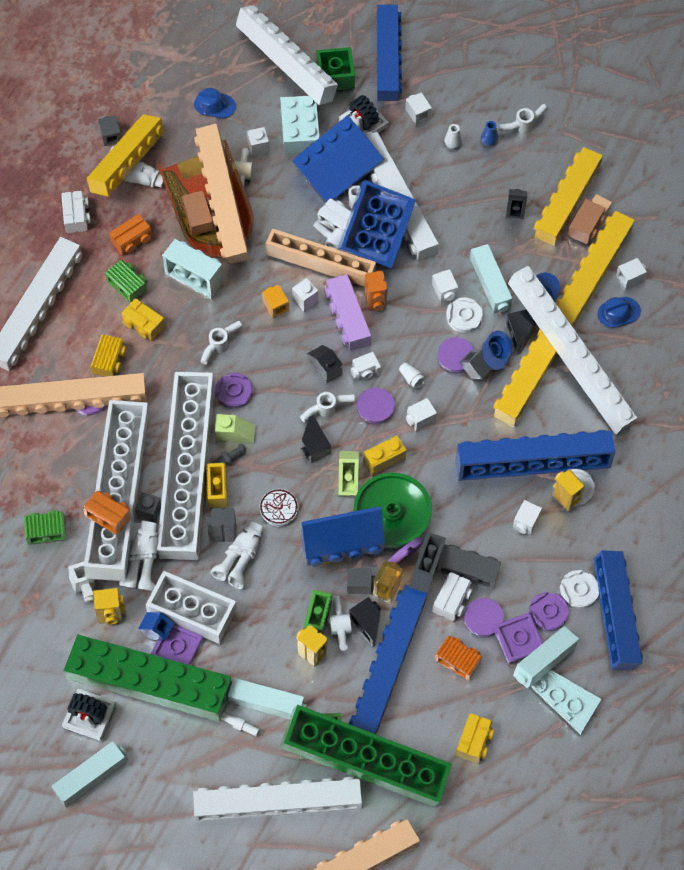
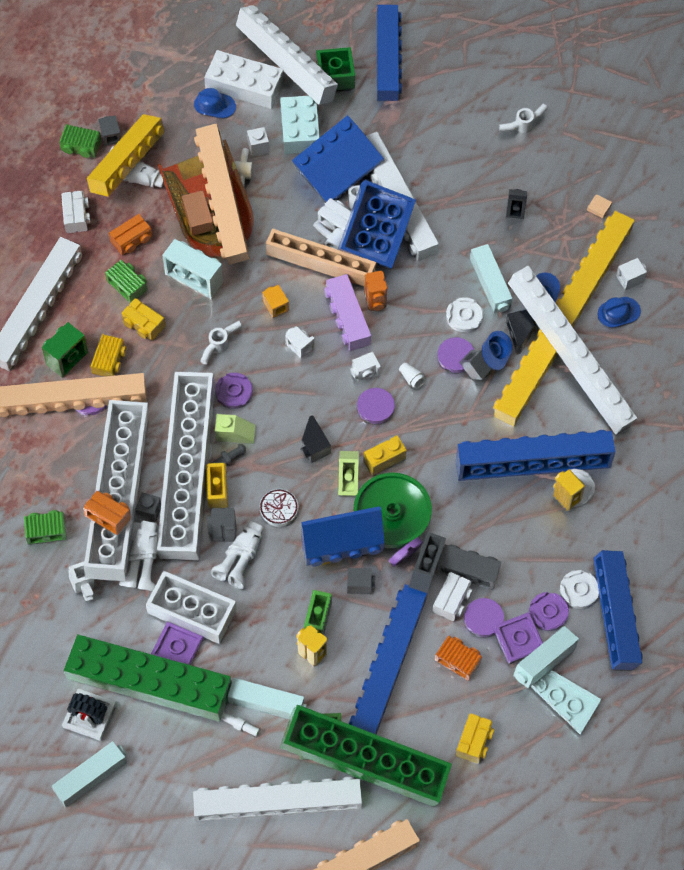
yellow brick [93,588,126,625] -> none
blue brick [138,612,174,640] -> none
white brick [292,278,318,311] -> none
white piece [300,392,355,422] -> none
black slope [307,345,343,383] -> none
white piece [329,596,351,651] -> none
plate [339,95,389,136] -> none
black slope [349,597,381,647] -> none
clear yellow brick [373,560,402,603] -> none
white brick [405,92,432,125] -> none
white brick [406,398,437,431] -> none
white brick [432,269,458,302] -> none
white cone [444,124,462,149] -> none
blue cone [481,121,499,146] -> none
white brick [513,500,542,535] -> none
yellow brick [534,147,603,246] -> none
nougat brick [568,199,606,244] -> none
none -> green brick [42,322,88,378]
none -> bright green brick [59,124,101,158]
none -> white brick [204,50,283,109]
none -> white brick [285,326,315,358]

